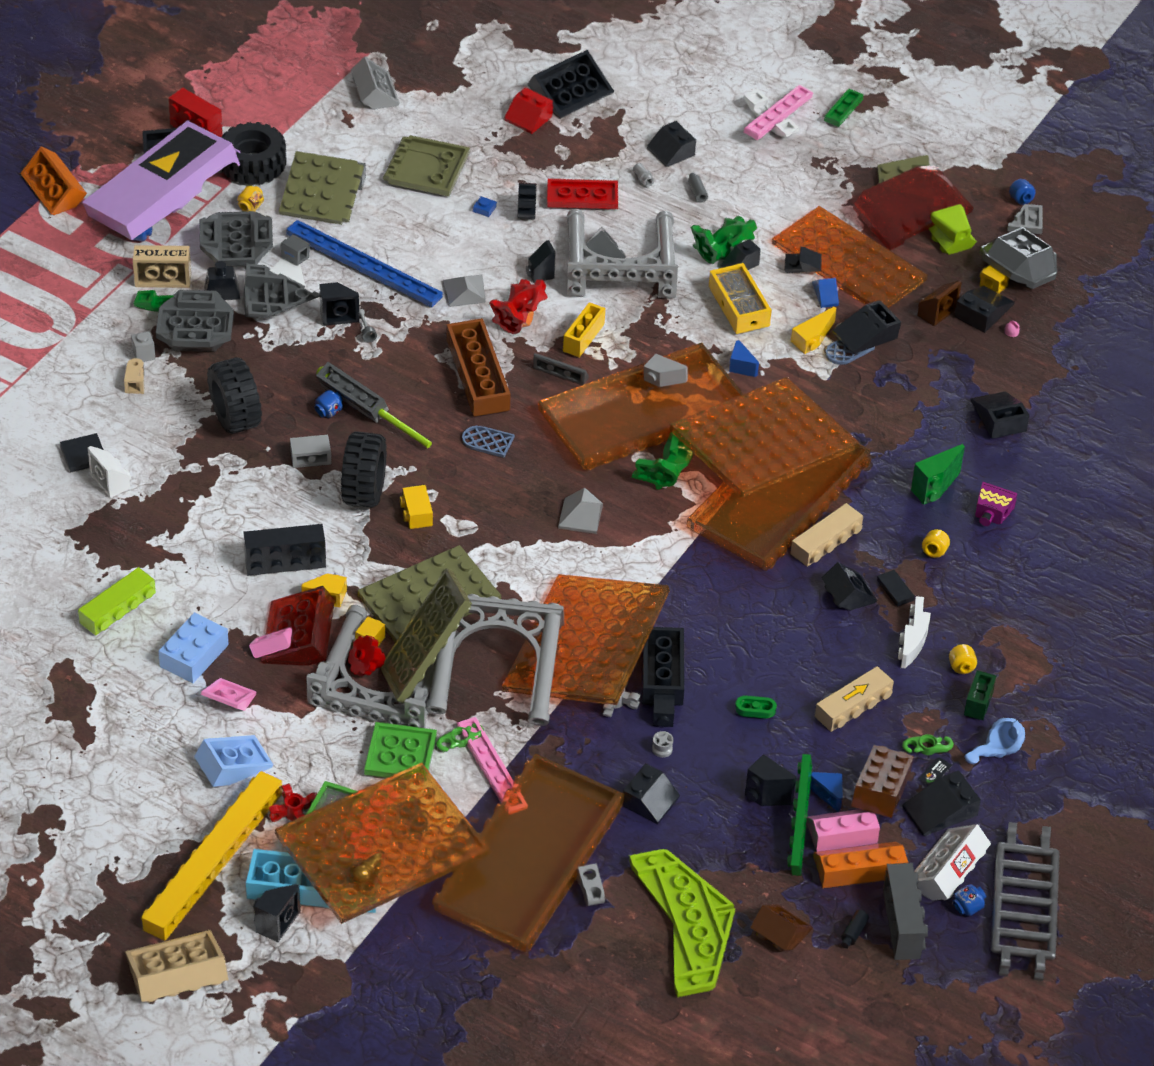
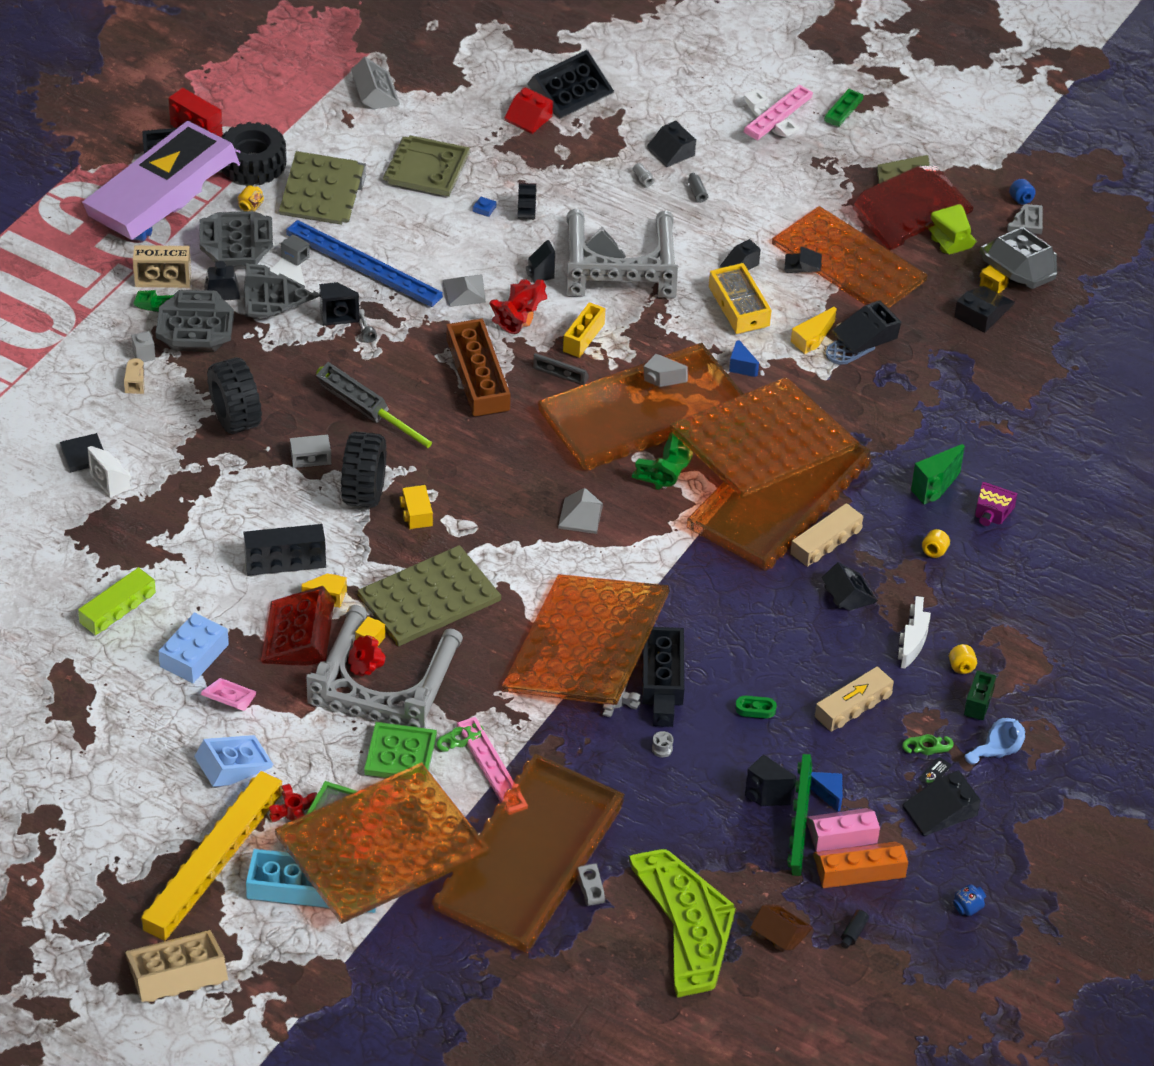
orange slope [20,146,87,215] -> none
bright pink slope [249,628,292,658] -> none
black slope [253,884,301,942] -> none
blue head [314,390,343,418] -> none
pearl gold bar [353,853,382,882] -> none
olive plate [380,568,472,704] -> none
light grey arch [426,594,564,726] -> none
sand blue window [462,426,515,458] -> none
red plate [547,179,618,209] -> none
black slope [622,763,680,825] -> none
green hips [691,216,757,264] -> none
blue slope [812,278,839,308] -> none
reddish brown brick [851,745,914,818] -> none
black tile [877,570,915,607] -> none
dark grey brick [883,863,928,960] -> none
white slope [914,824,991,901] -> none
reddish brown slope [917,281,962,326] -> none
black slope [971,391,1030,438] -> none
flat silver bar [990,822,1060,981] -> none
bright pink hinge [1004,321,1020,337] -> none

